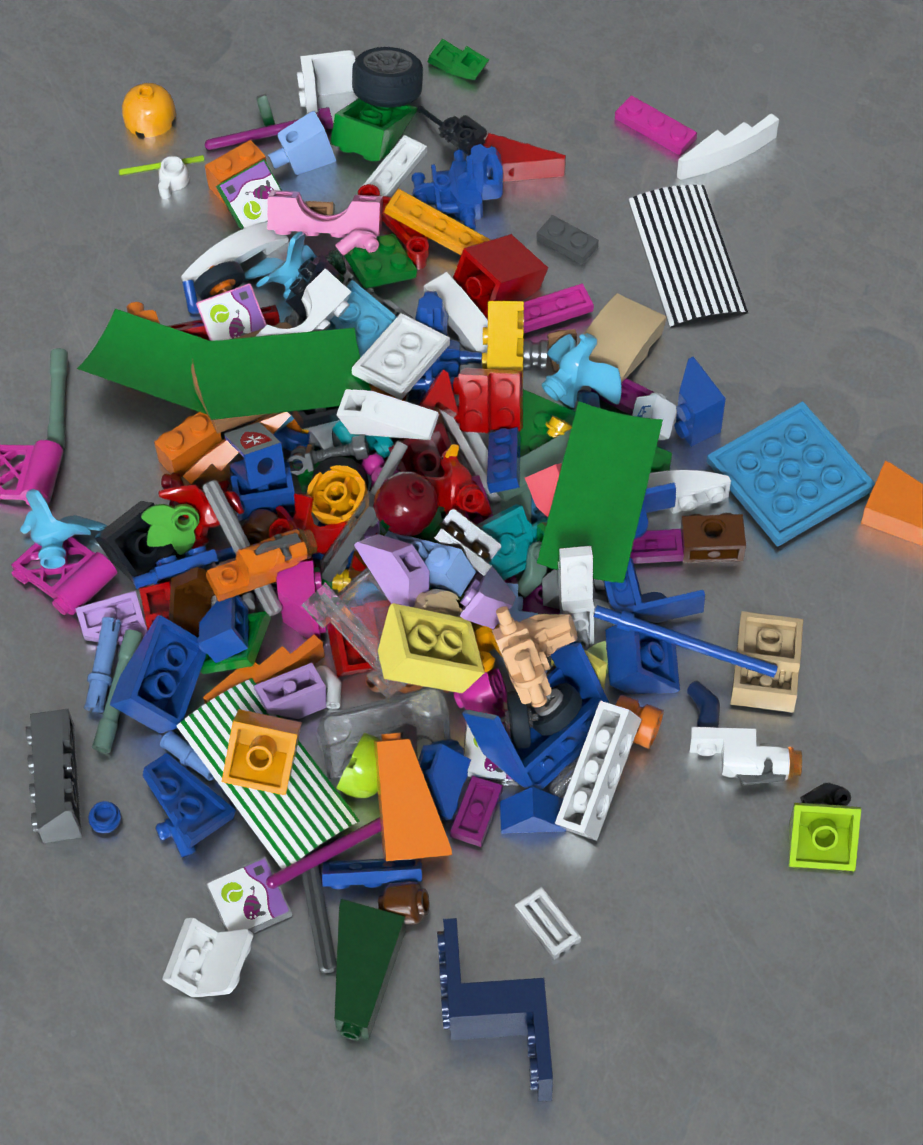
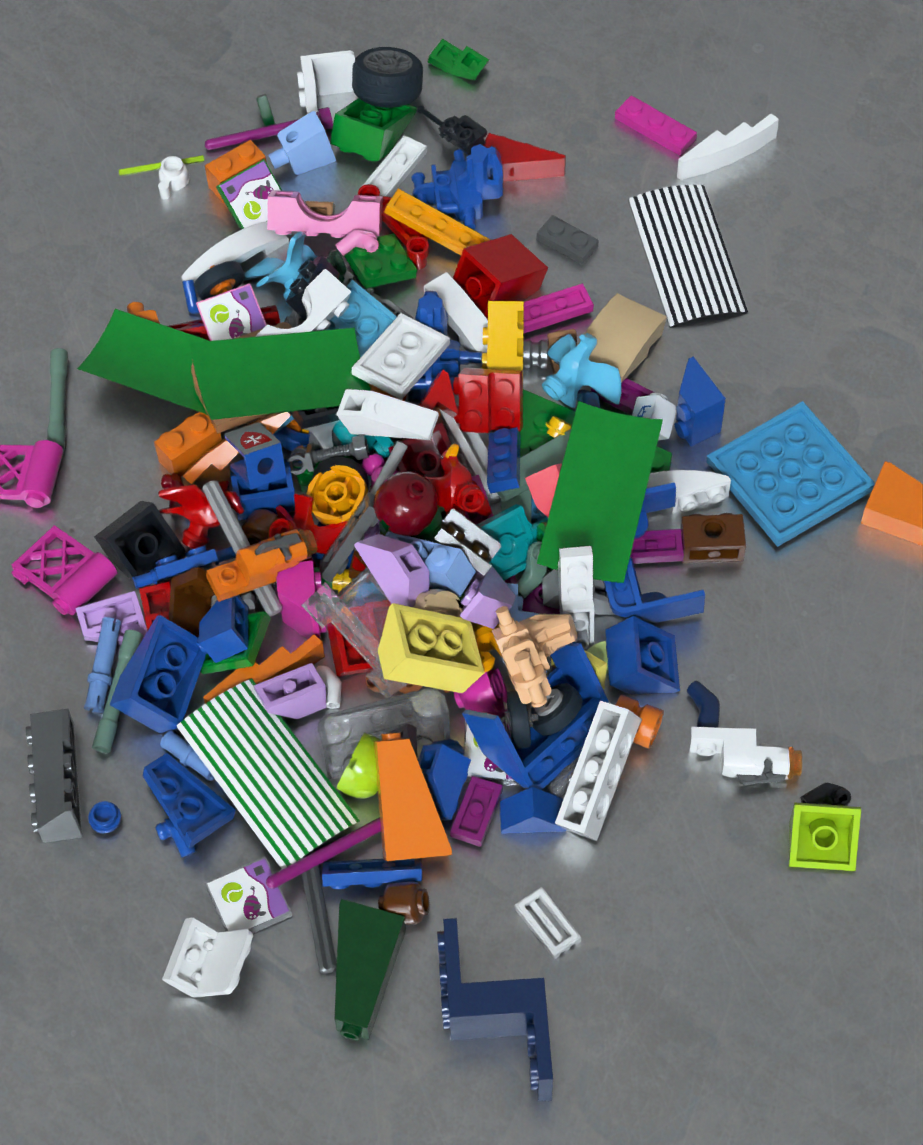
medium azure animal [20,489,107,569] -> none
light orange cylinder [122,83,177,137] -> none
bright green plate [141,504,199,555] -> none
light orange slope [221,709,302,795] -> none
blue bar [593,605,778,678] -> none
tan slope [731,611,803,713] -> none

